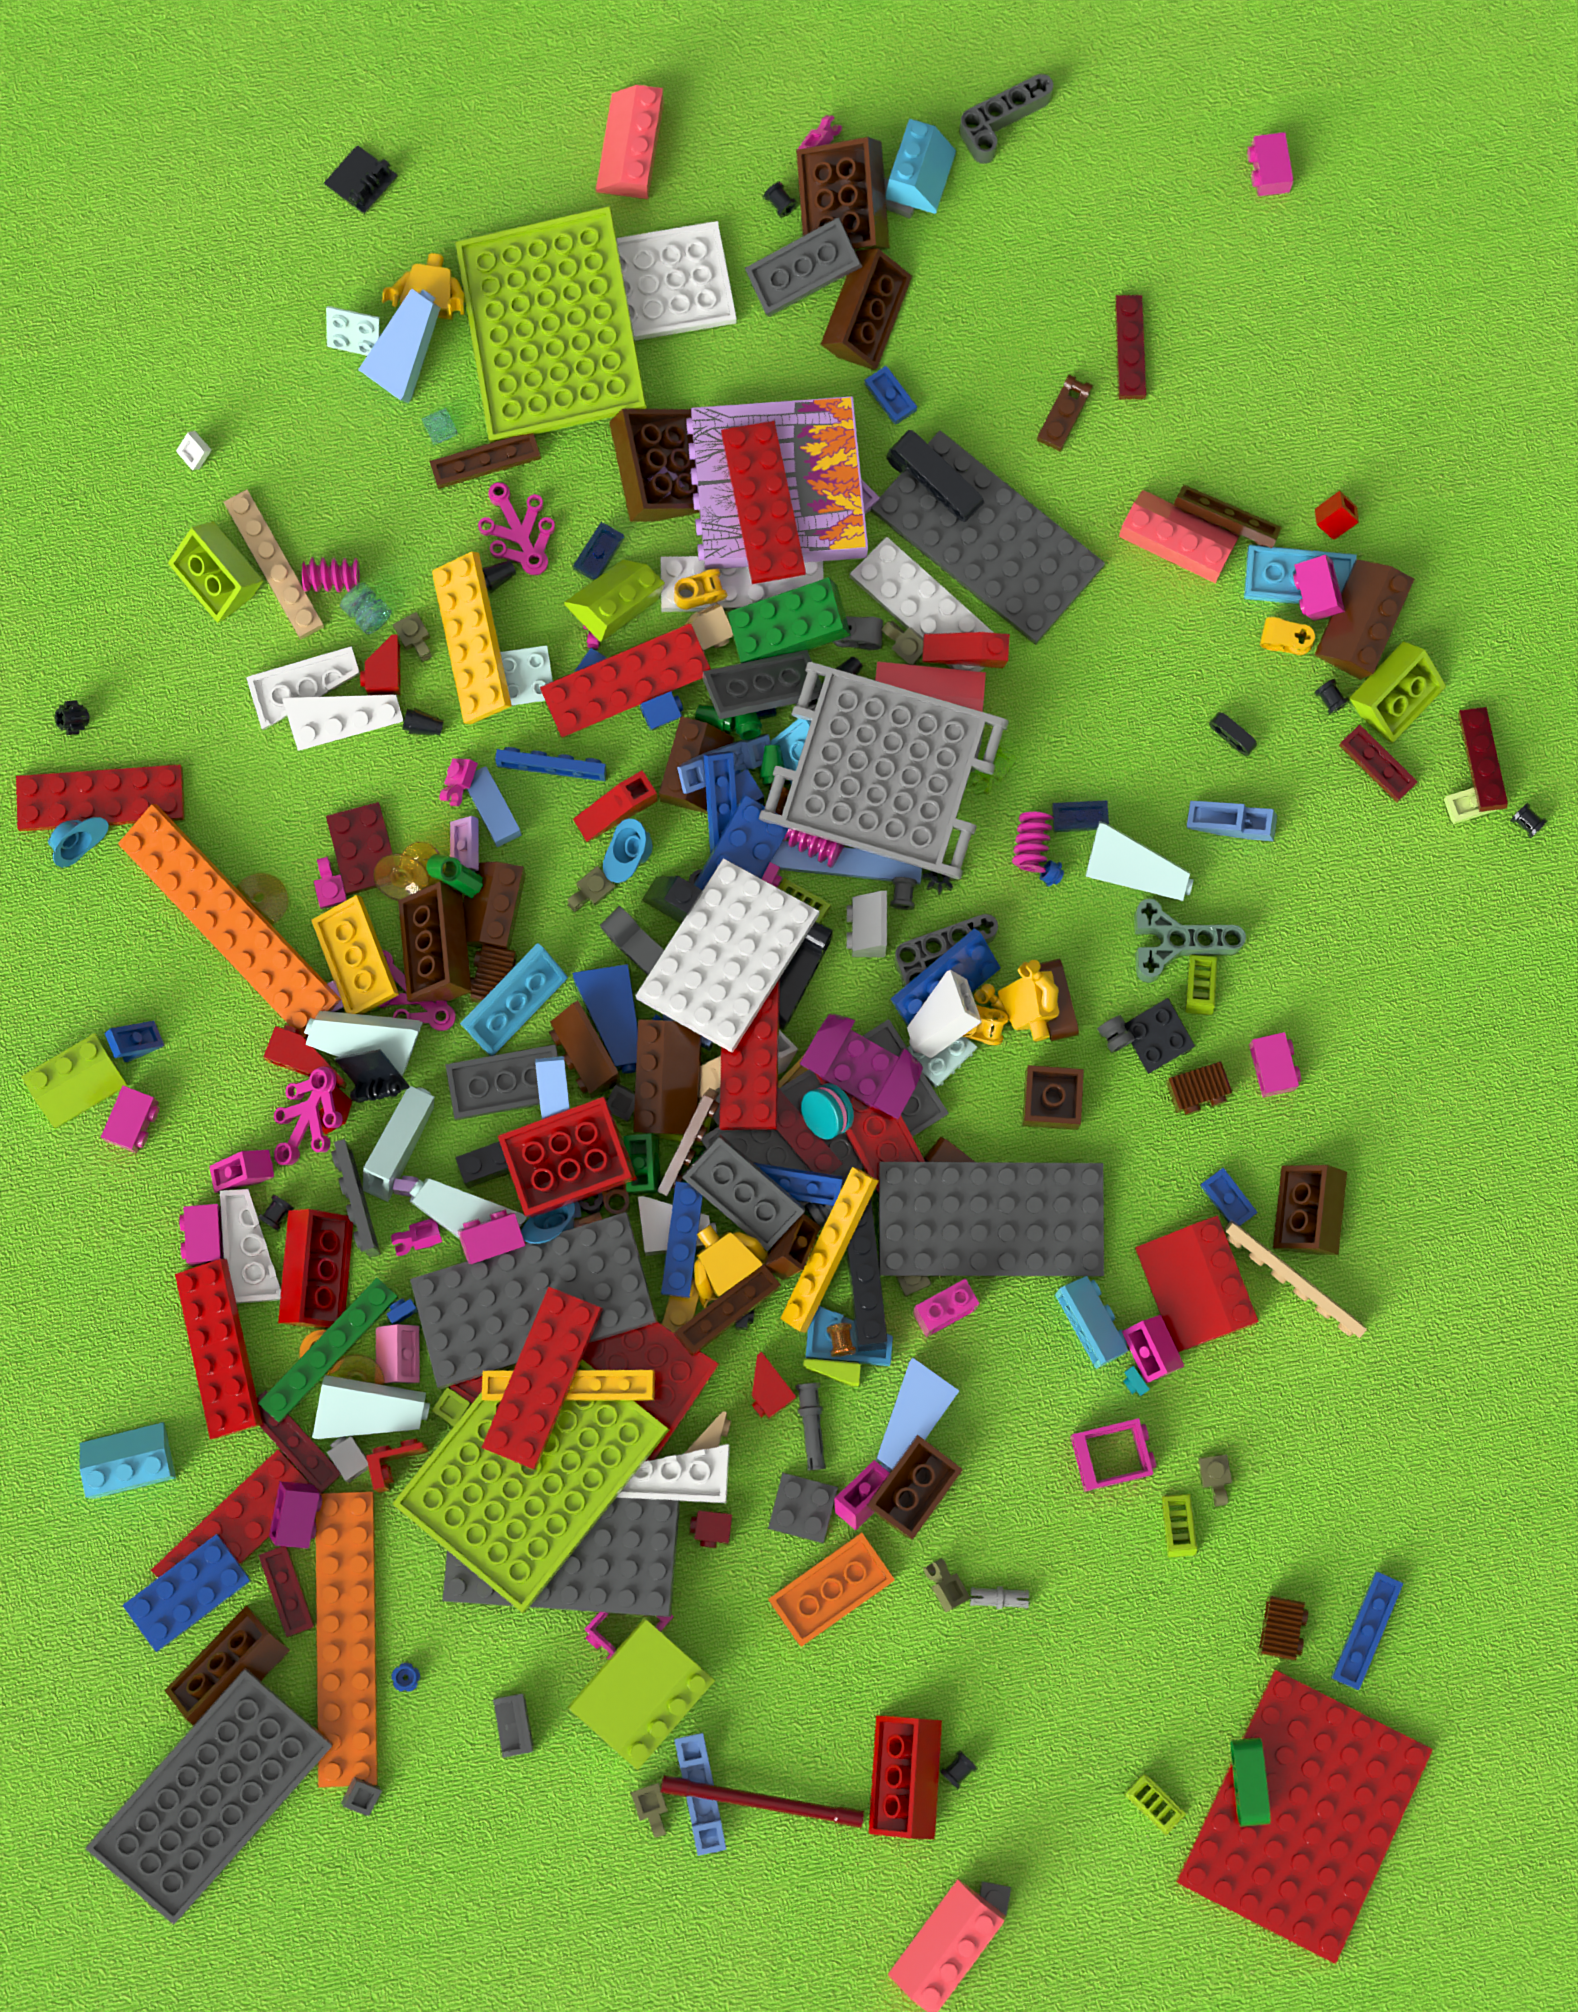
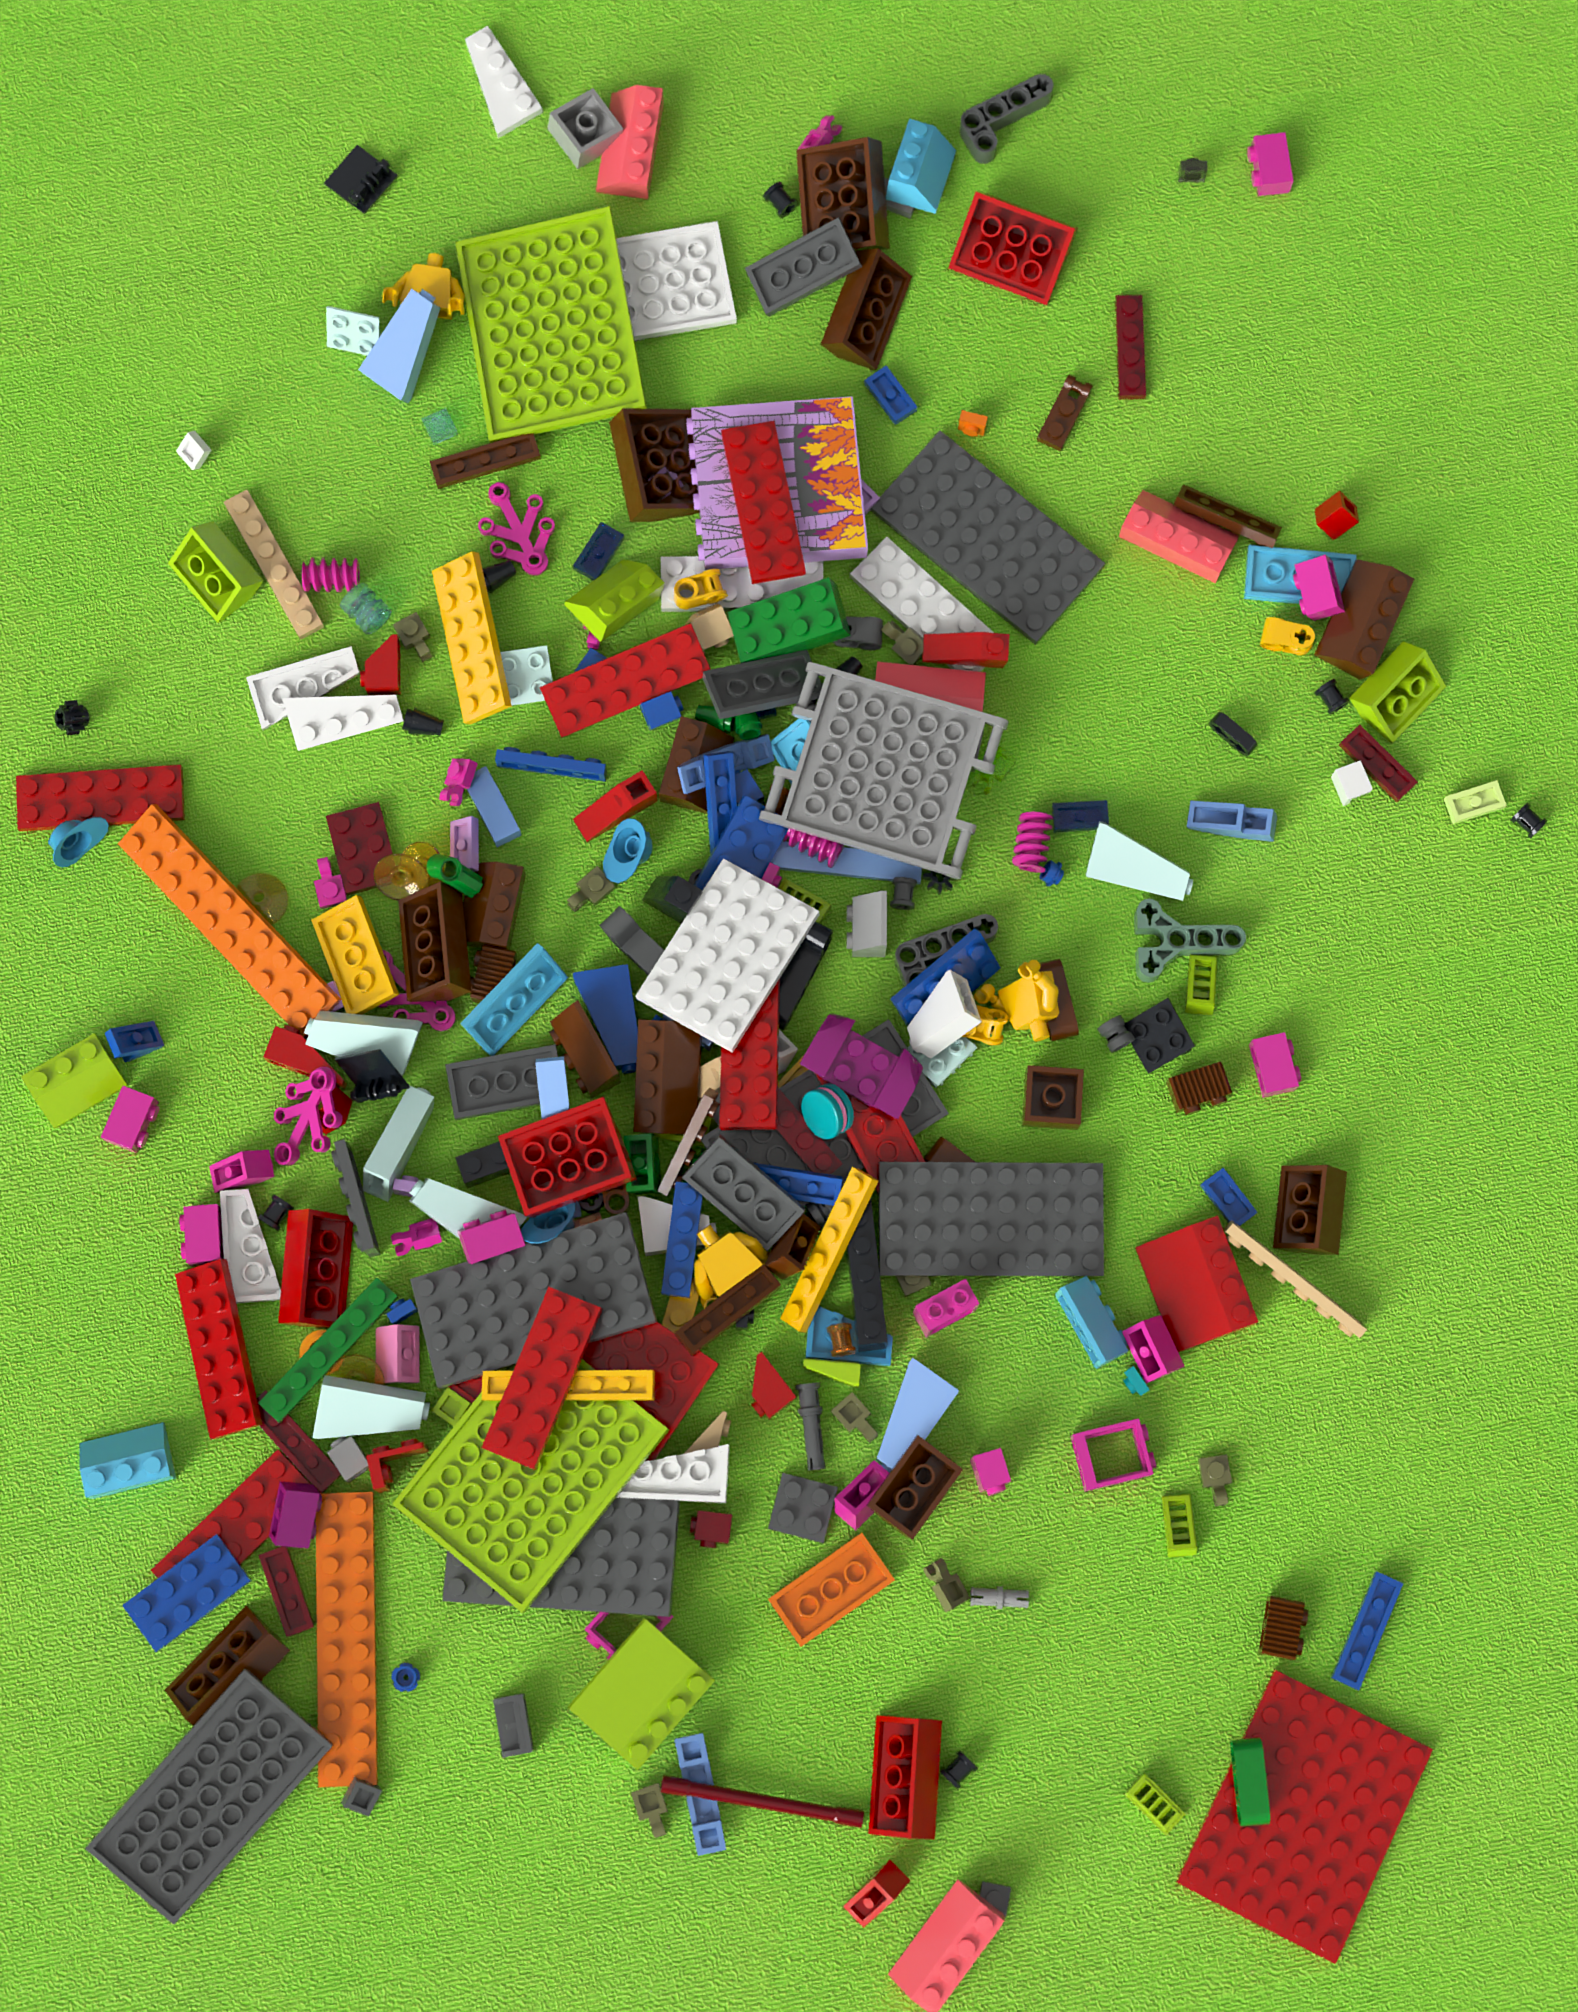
dark grey plate [607,1083,635,1122] -> none
green cone [760,745,785,785] -> none
black beam [886,430,984,522] -> none
dark red plate [1458,707,1508,812] -> none
none -> white wing [465,26,543,138]
none -> light grey slope [548,88,623,169]
none -> olive plate [831,1392,878,1443]
none -> red slope [843,1860,911,1928]
none -> red slope [948,191,1078,305]
none -> orange plate [958,410,988,436]
none -> dark pink brick [970,1448,1011,1496]
none -> clear smoke plate [1178,158,1208,182]
none -> white panel [1331,760,1372,806]

